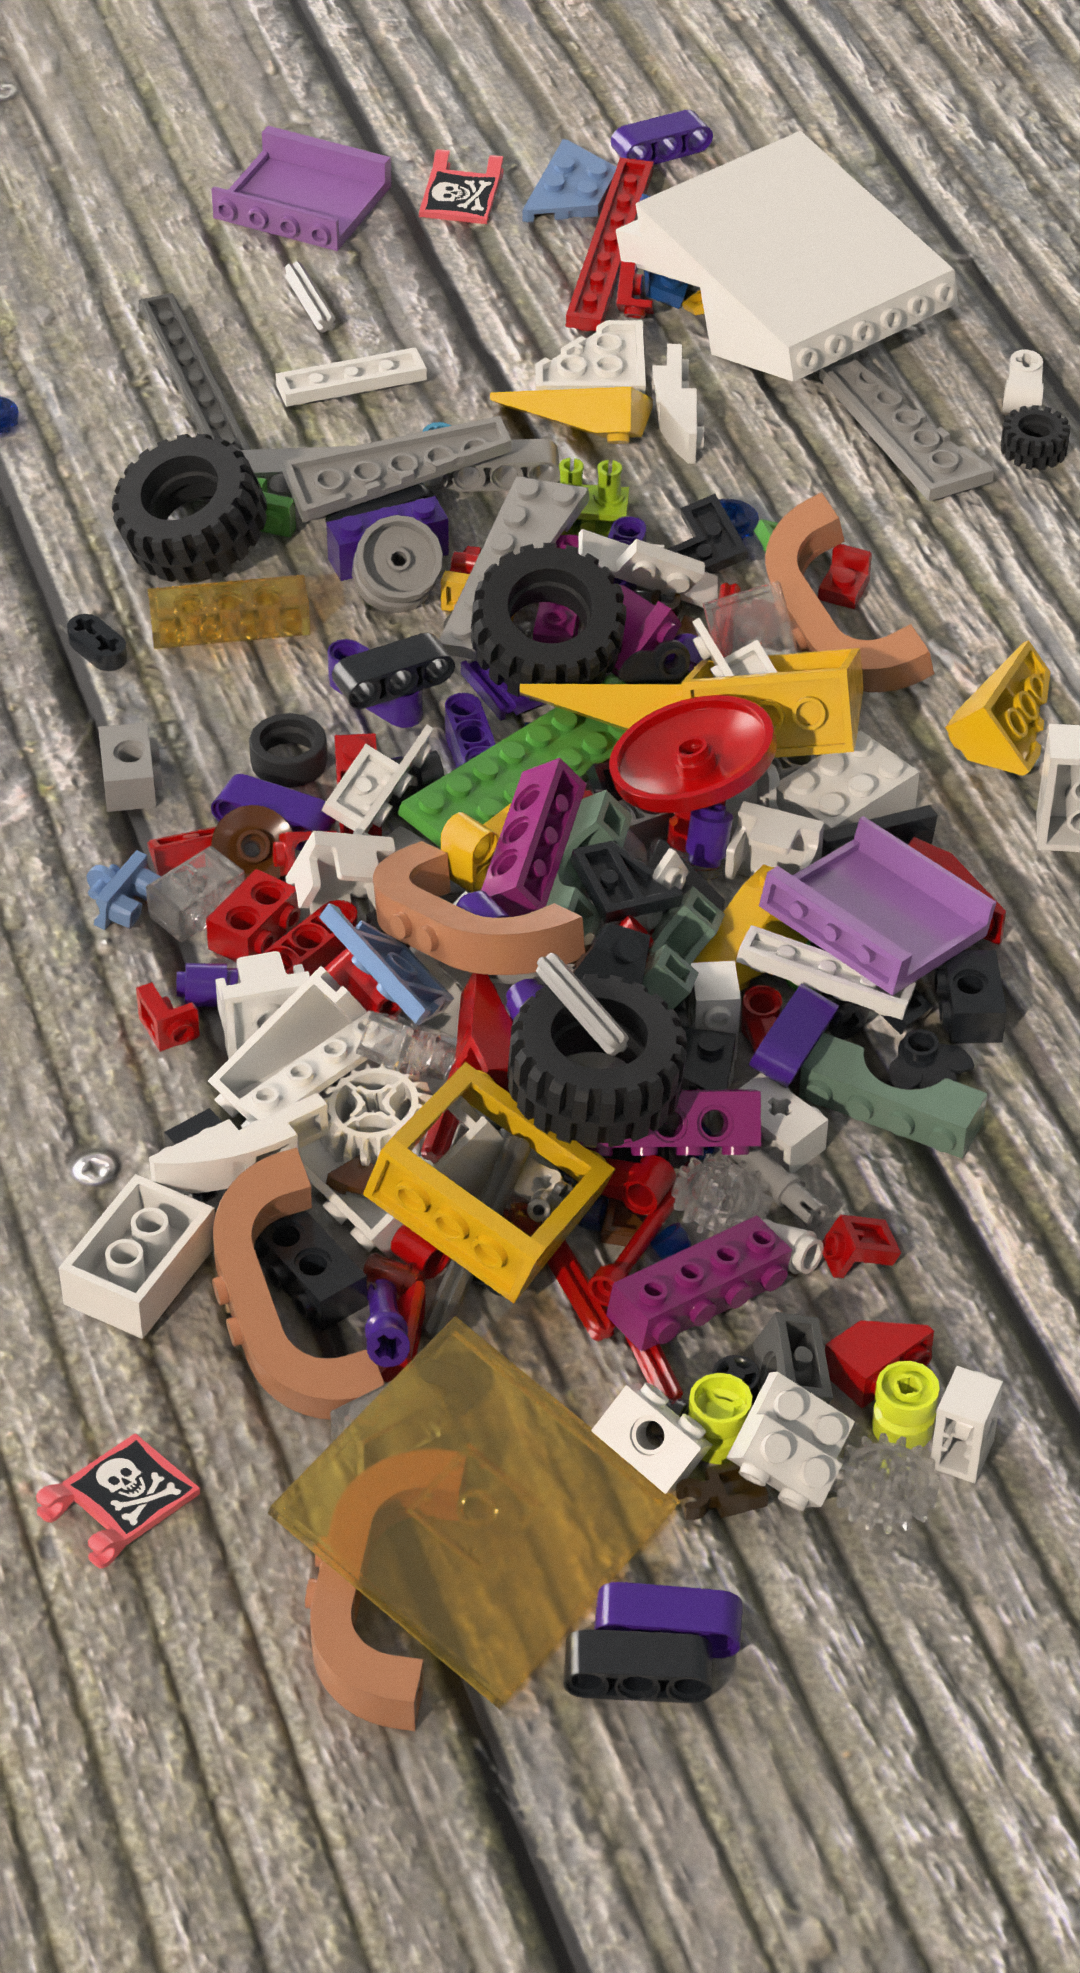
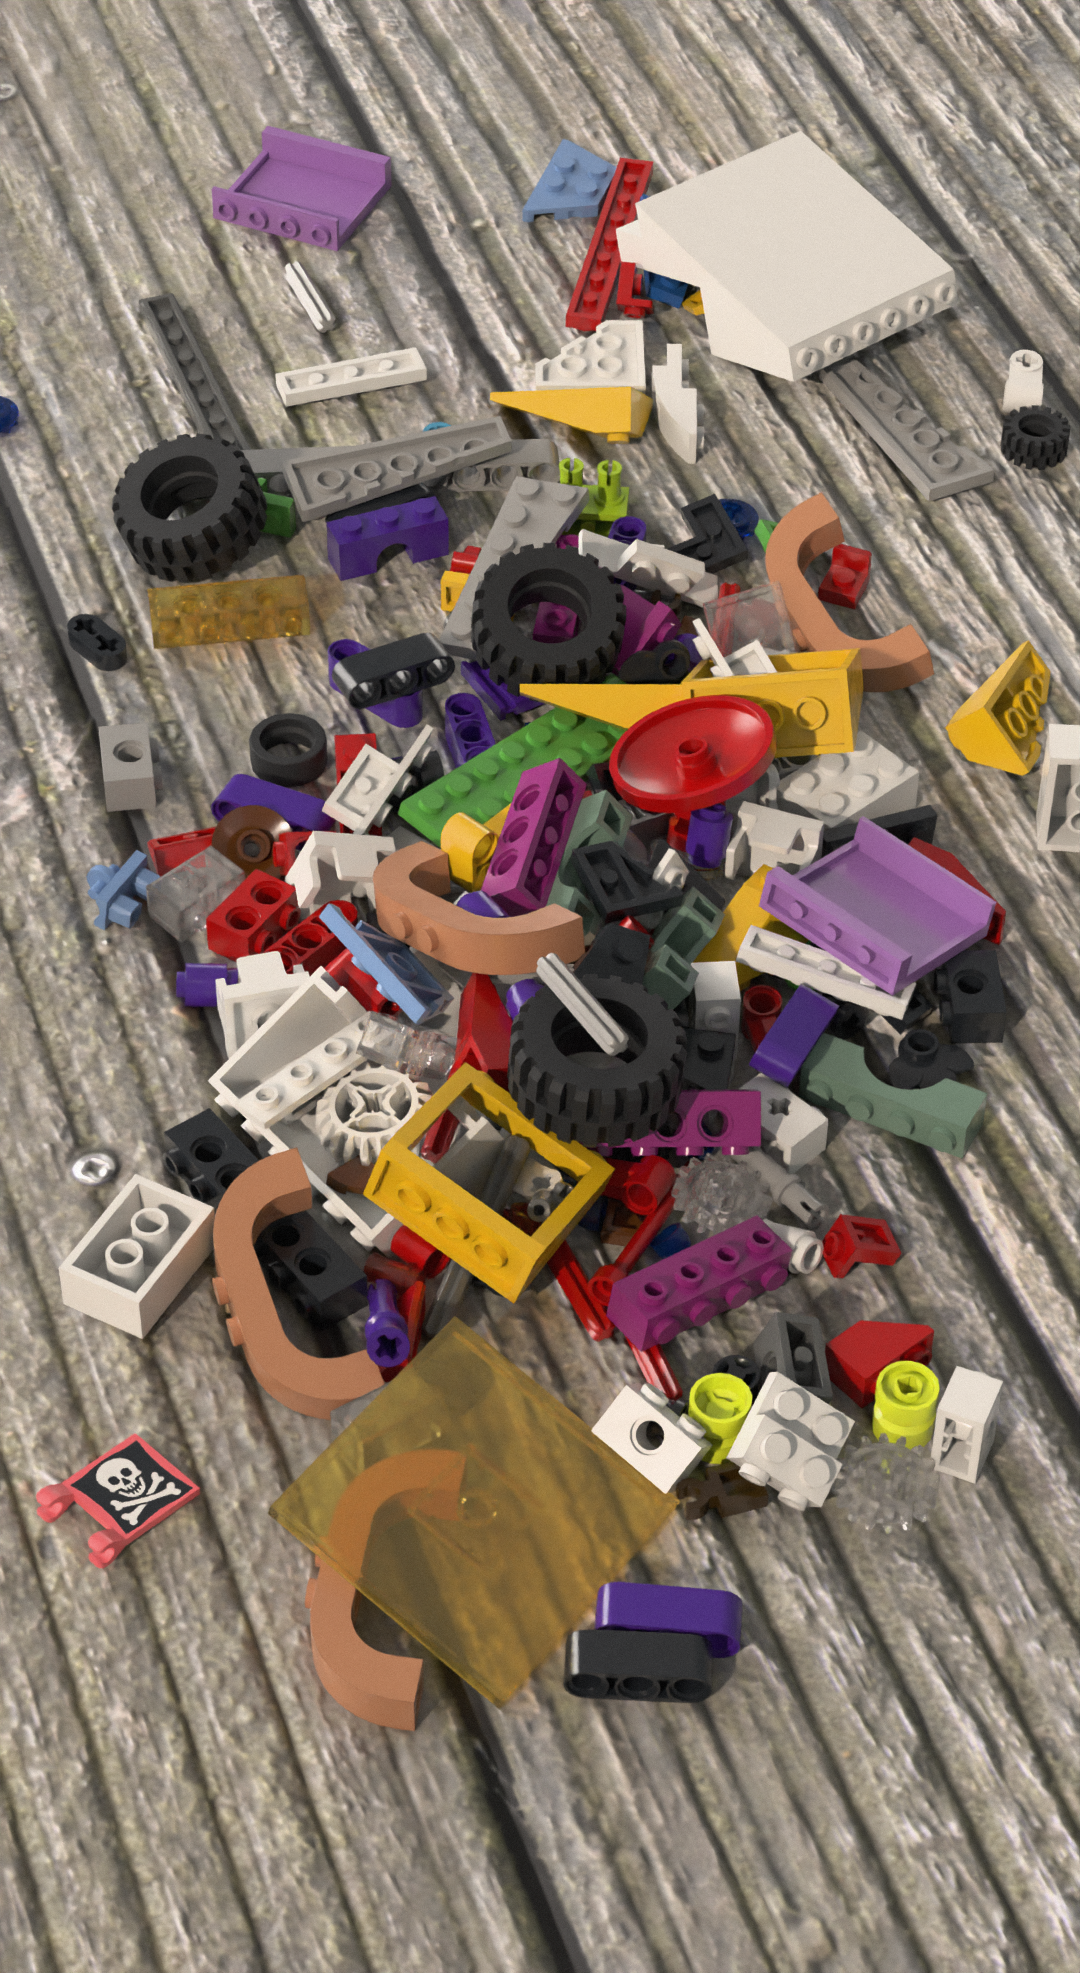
red bracket [136,982,200,1052] -> none
white slope [149,1092,329,1194] -> none
light grey wheel [352,515,443,613] -> none
flag [419,149,504,224] -> none
dark purple beam [611,109,713,165] -> none

